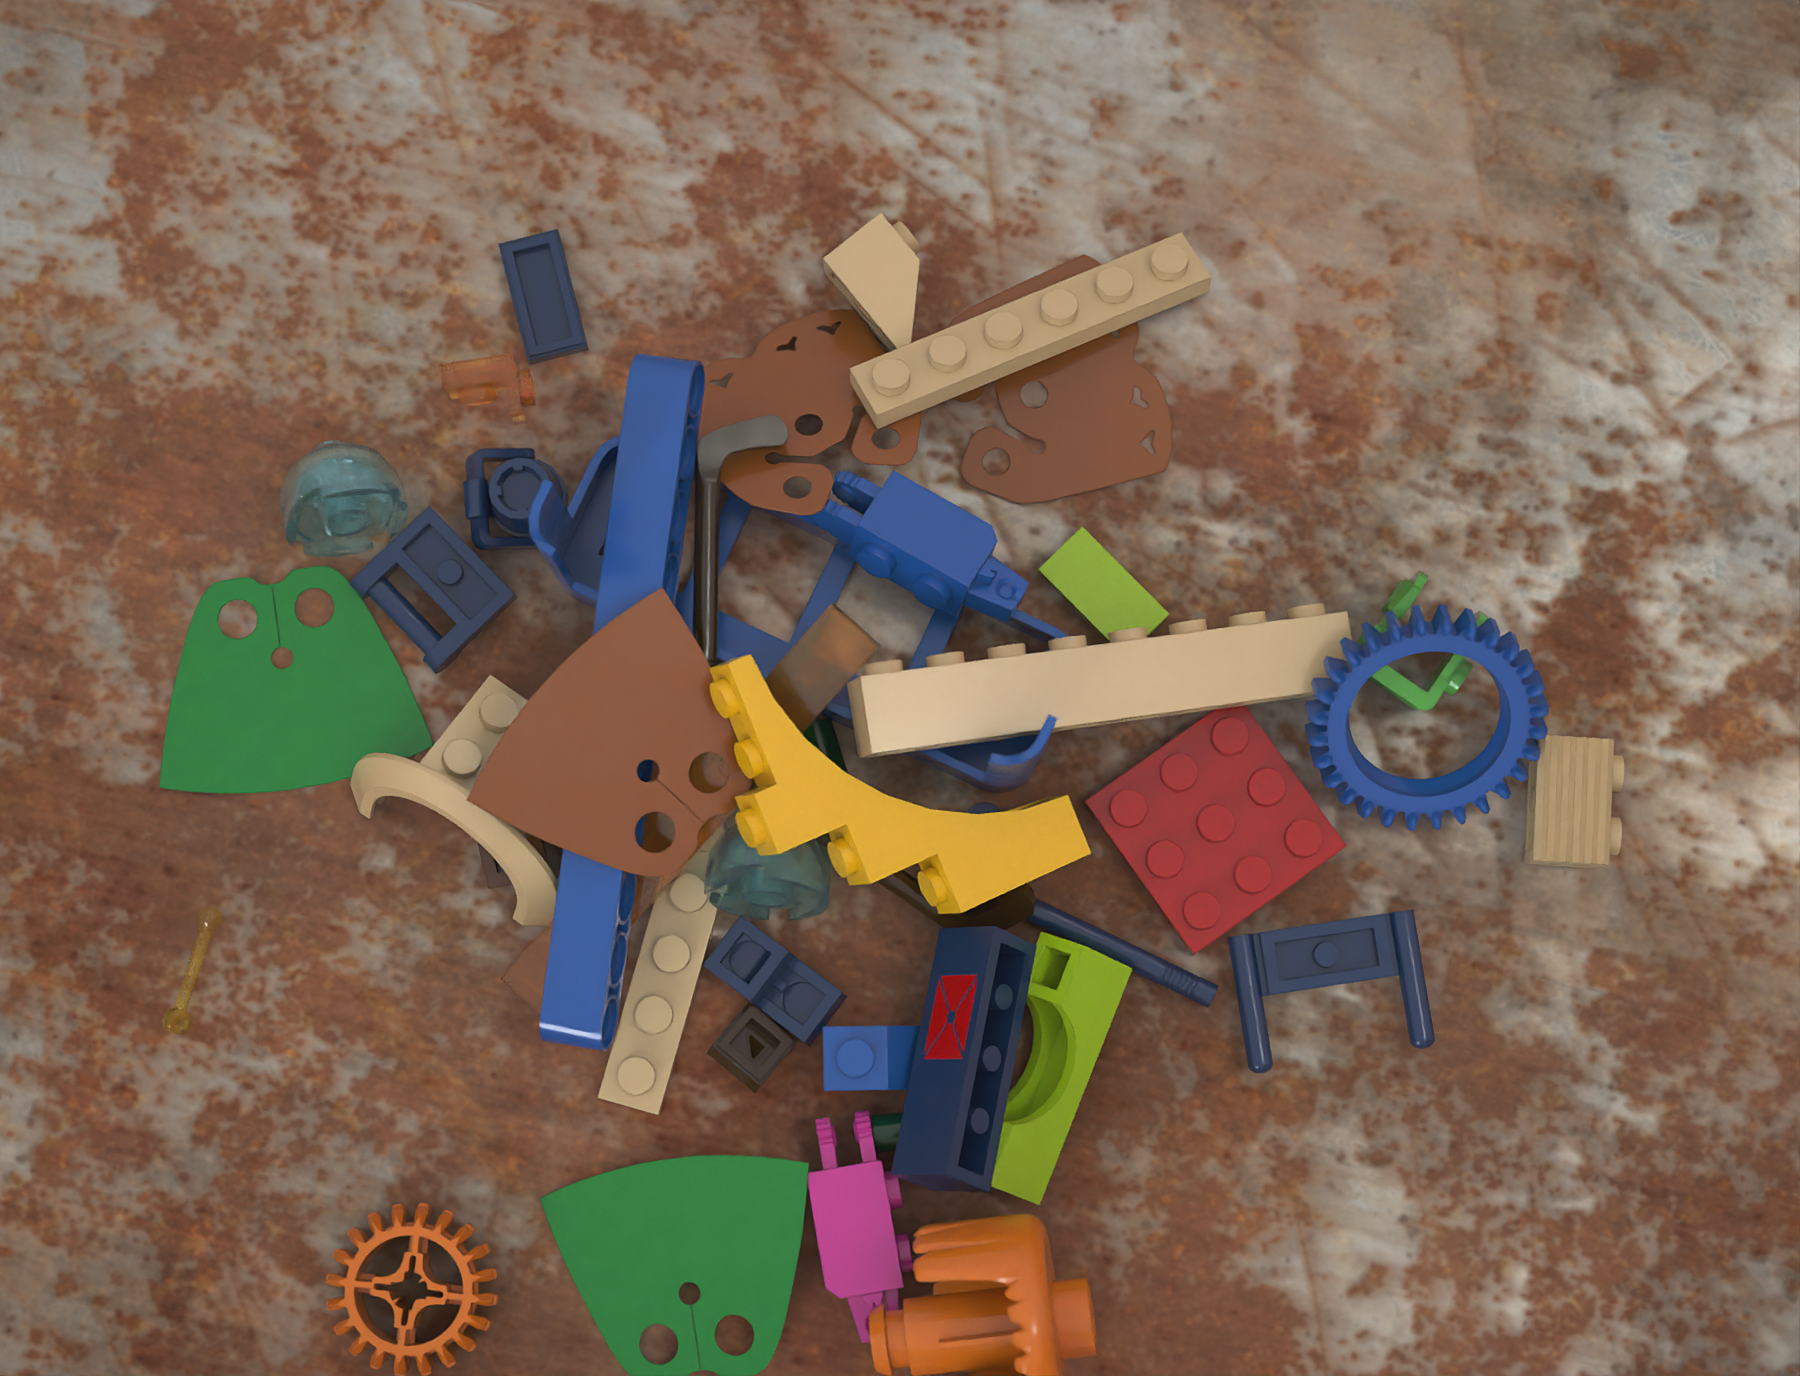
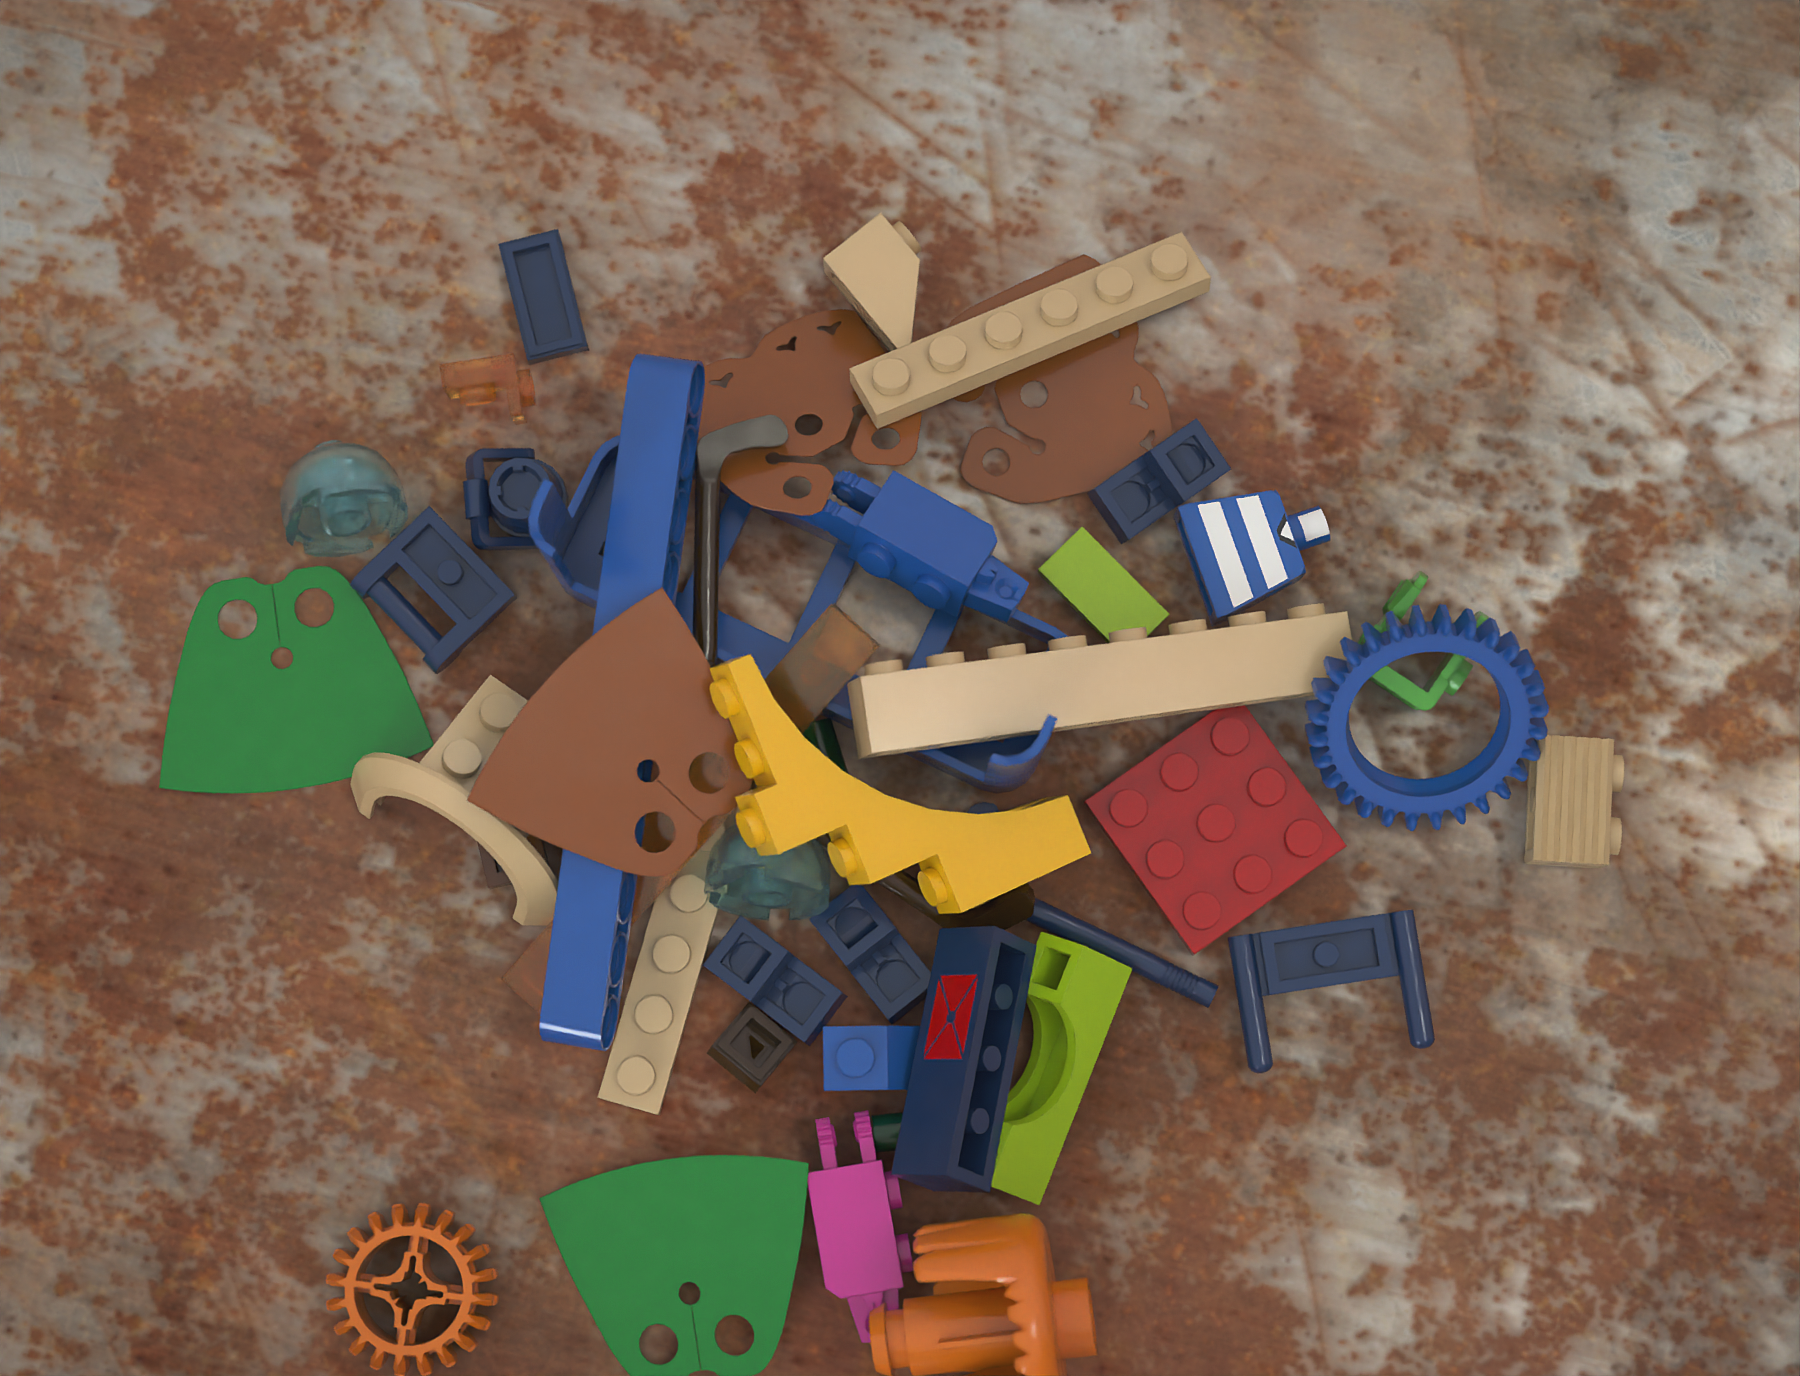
clear yellow hinge [162,906,222,1034] -> none
none -> dark blue slope [809,885,931,1025]
none -> dark blue slope [1086,418,1231,544]
none -> torso [1173,490,1331,626]

